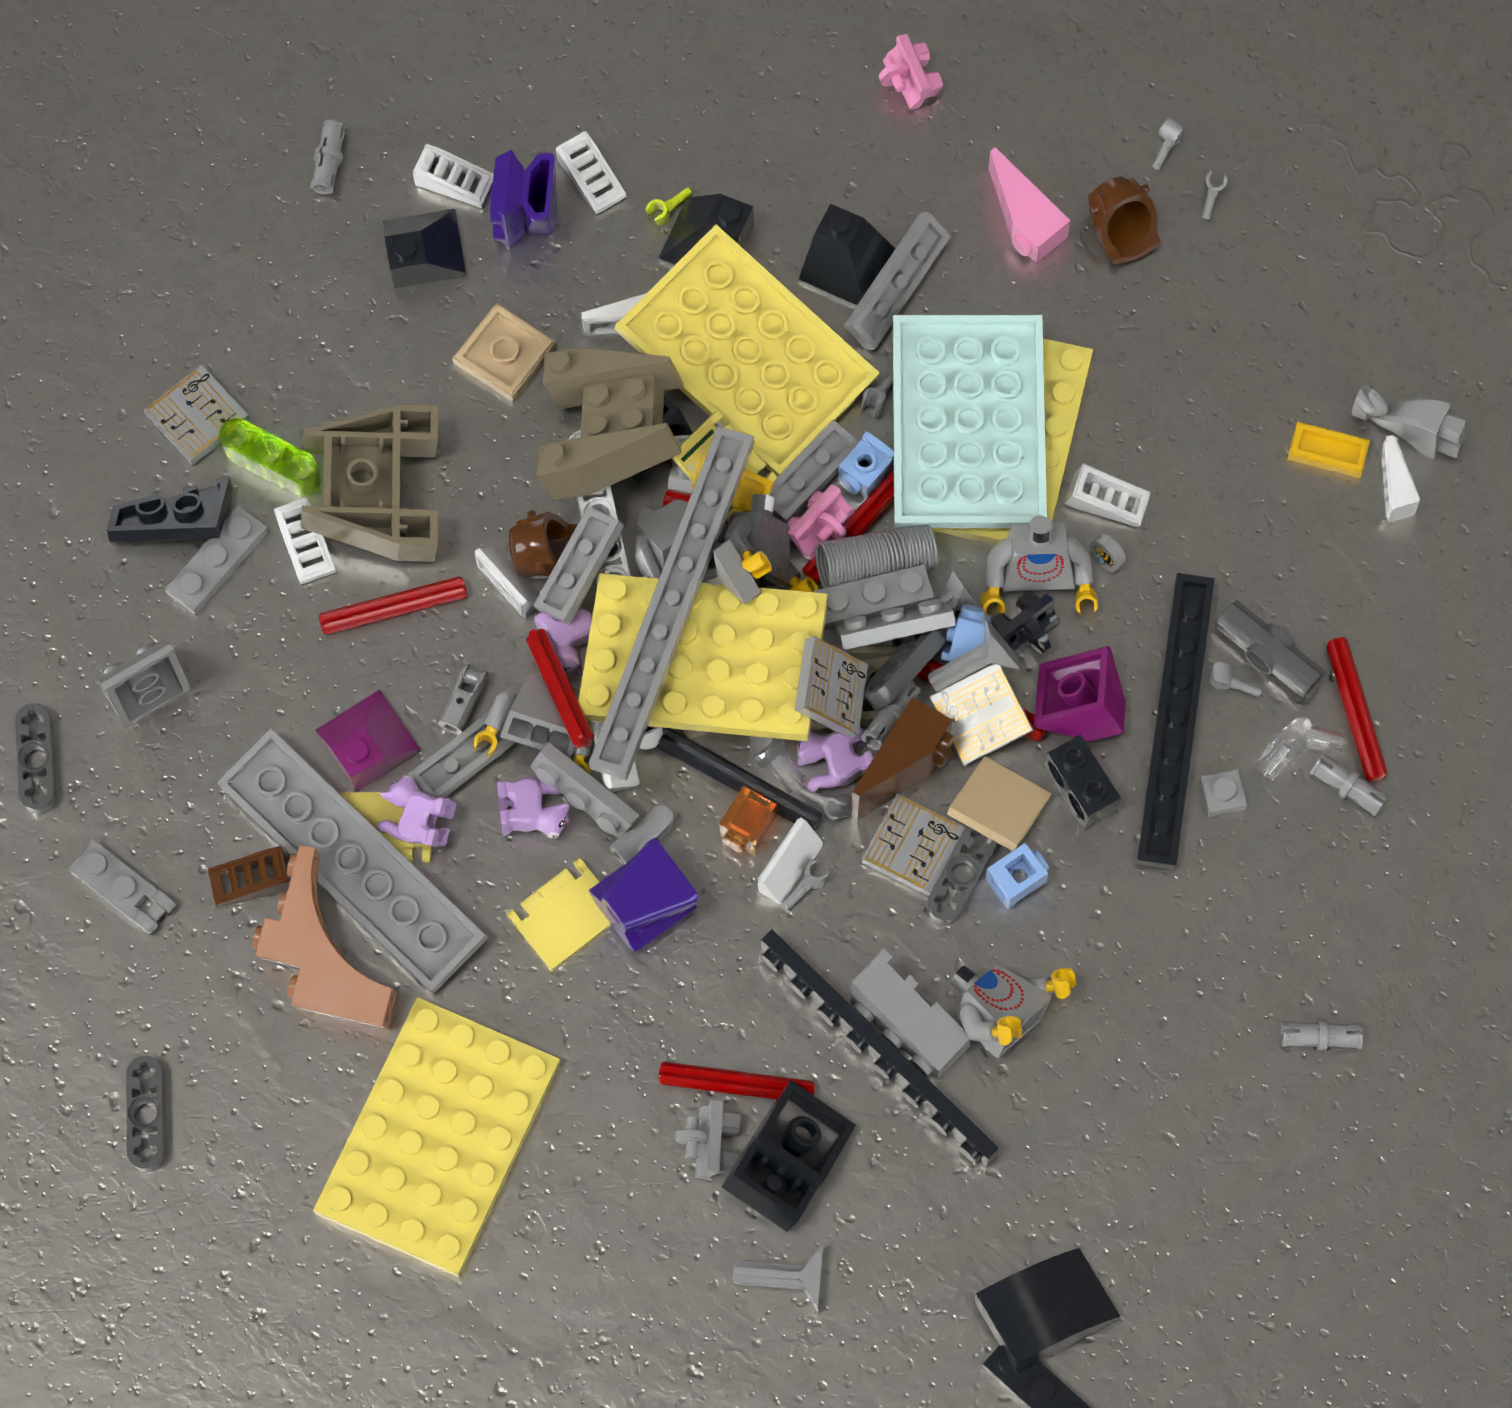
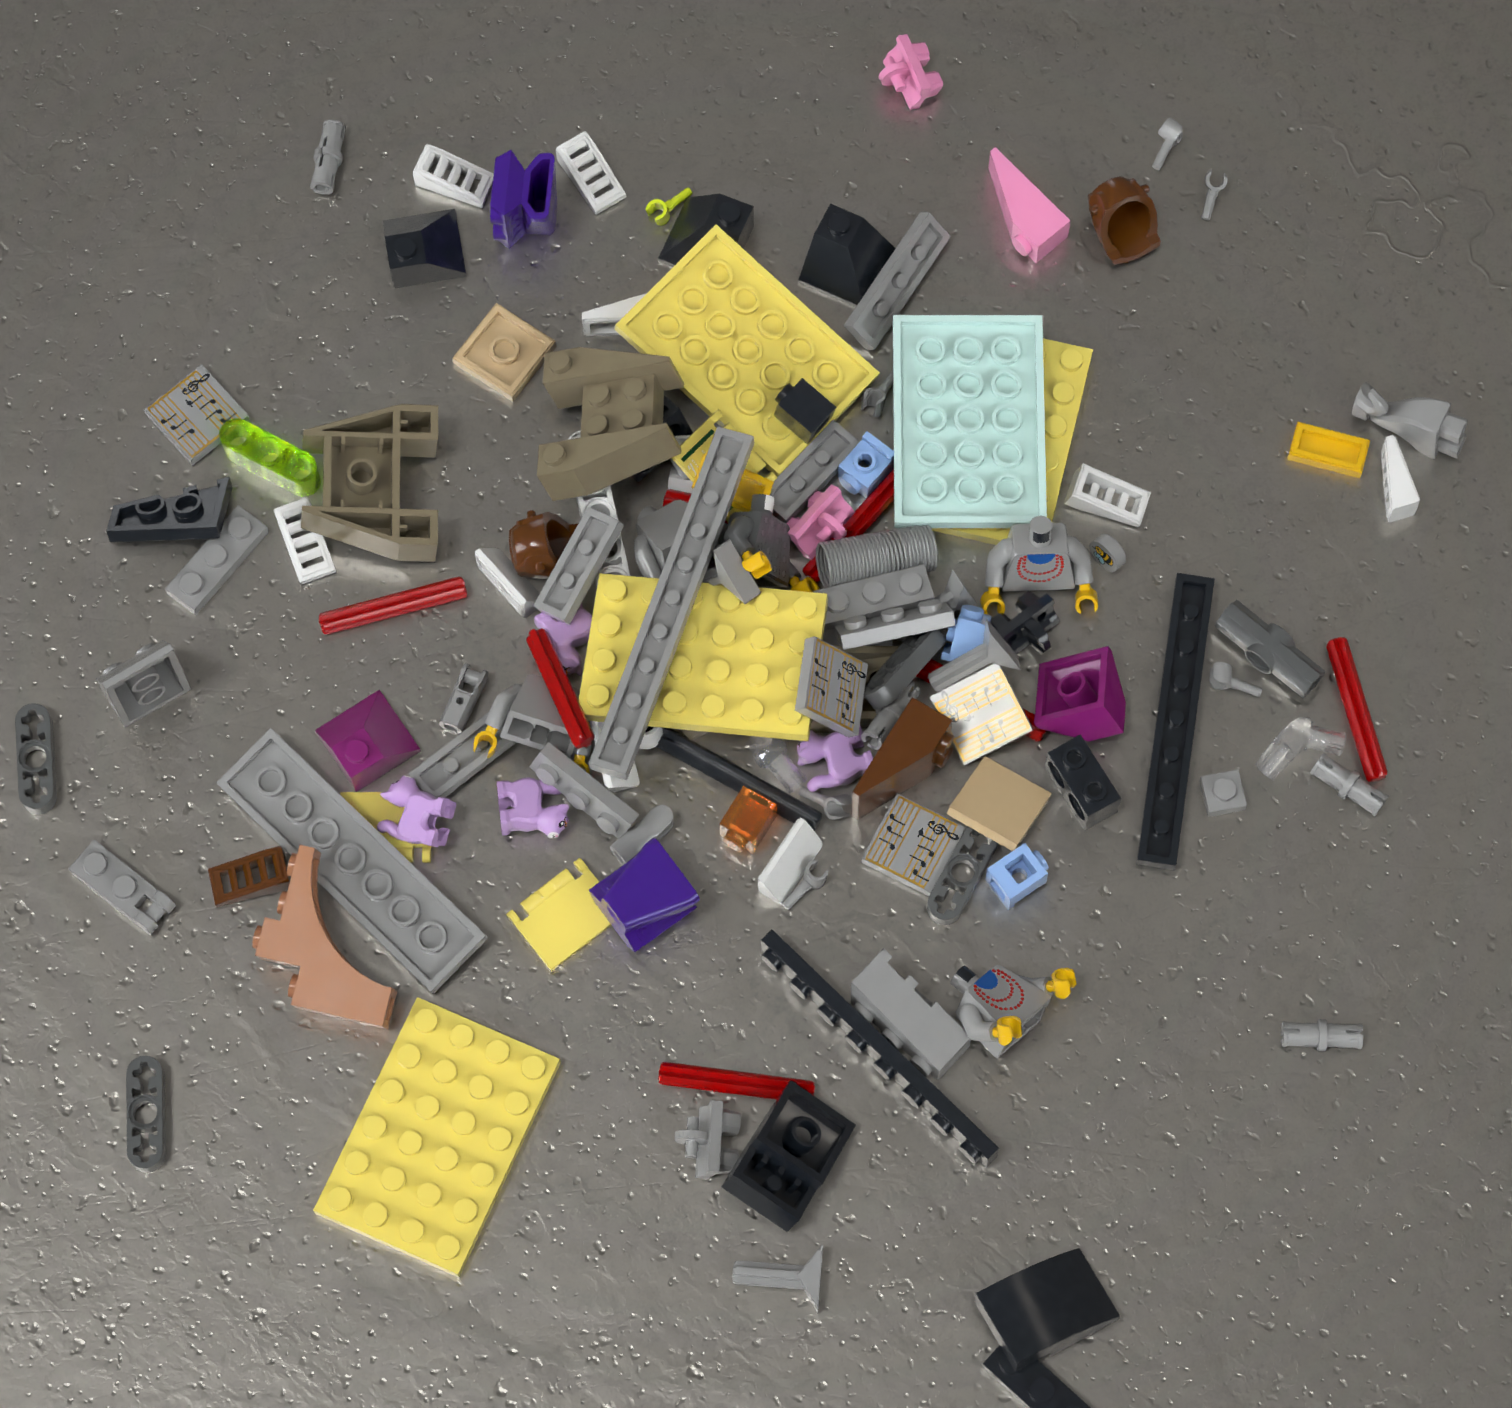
none -> black brick [774,378,836,445]

